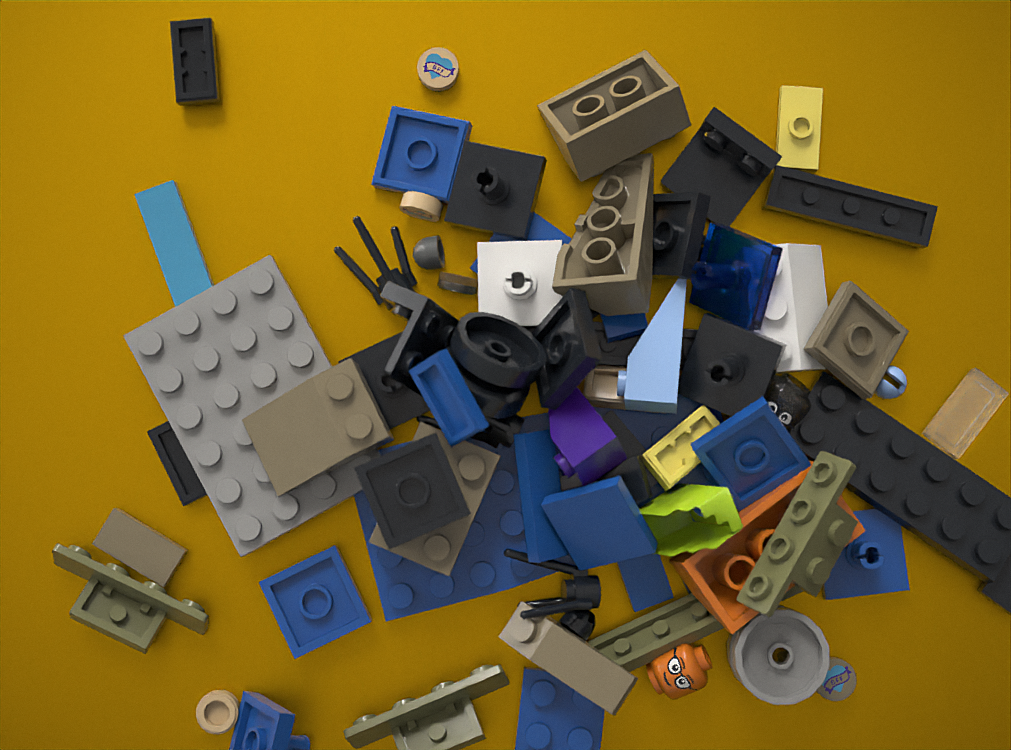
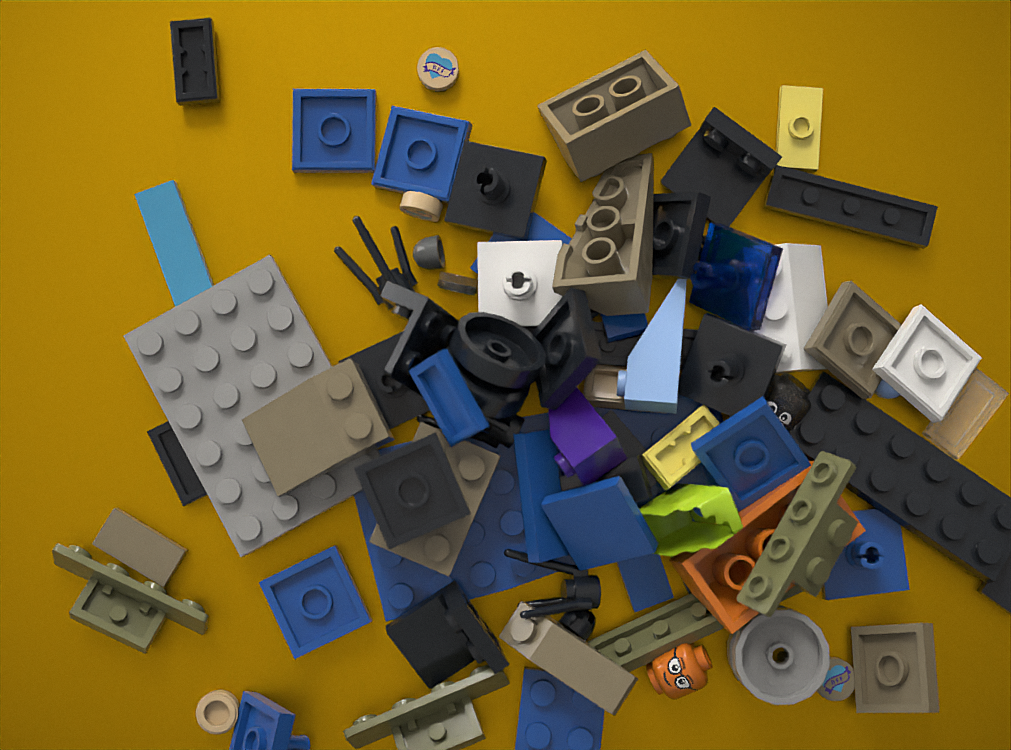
none -> blue tile [292,89,376,173]
none -> black bracket [385,580,510,689]
none -> dark tan tile [851,623,939,713]
none -> white tile [872,304,982,423]

